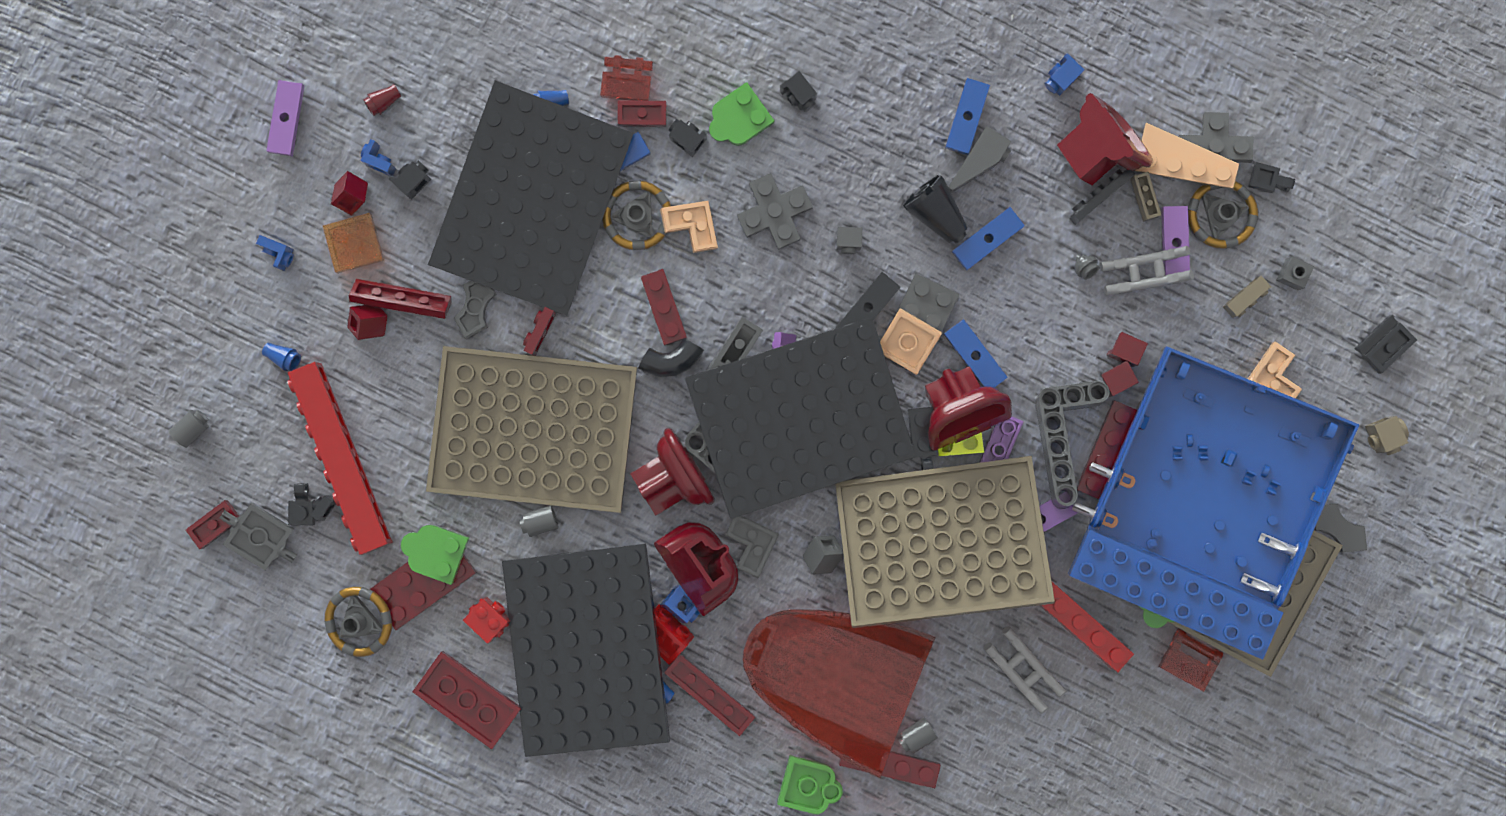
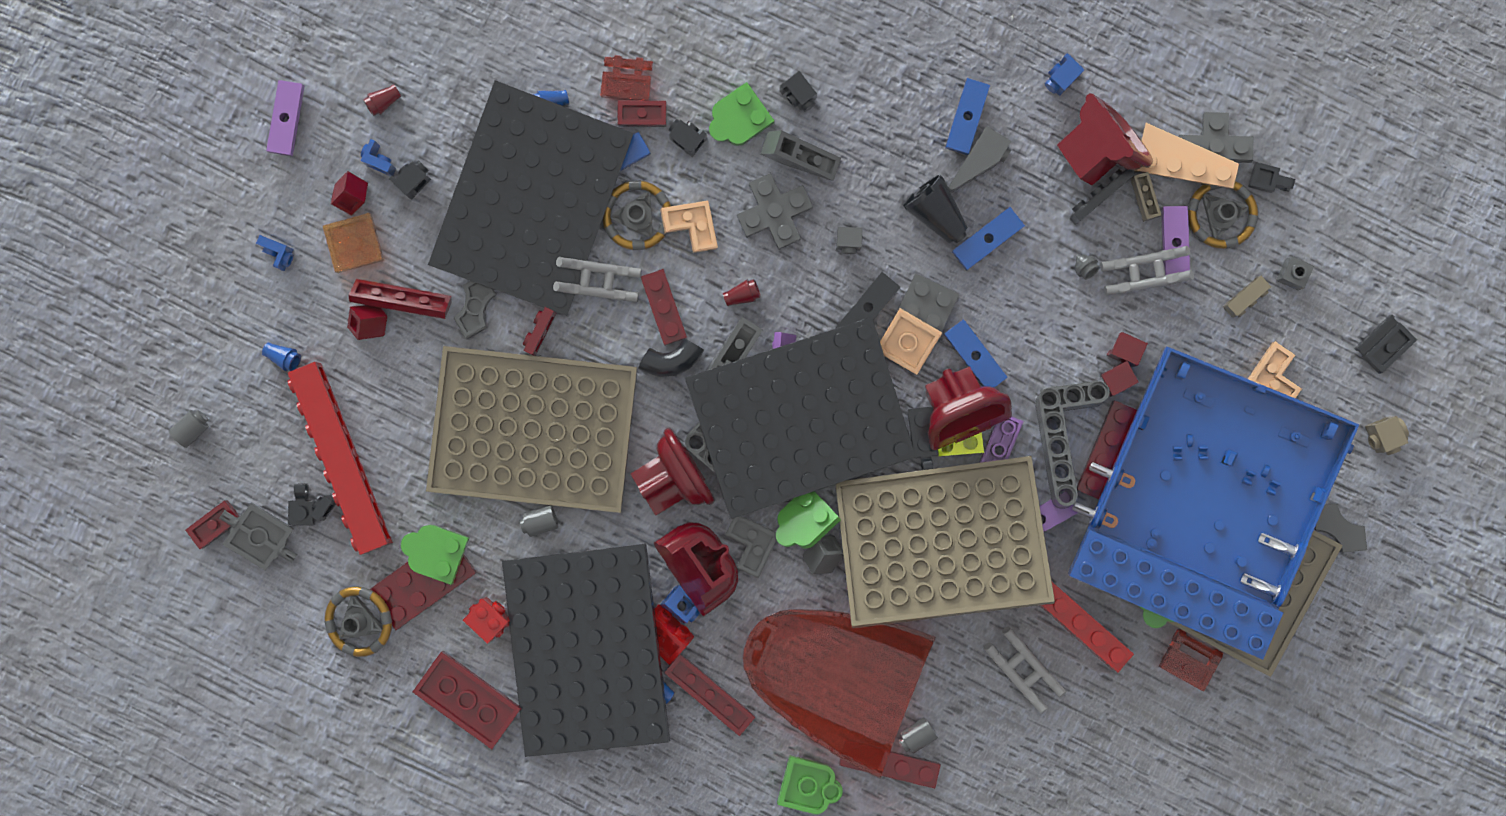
none -> light grey piece [553,257,641,302]
none -> dark red cone [723,279,761,307]
none -> dark grey slope [760,130,841,181]
none -> bright green plate [776,491,841,549]

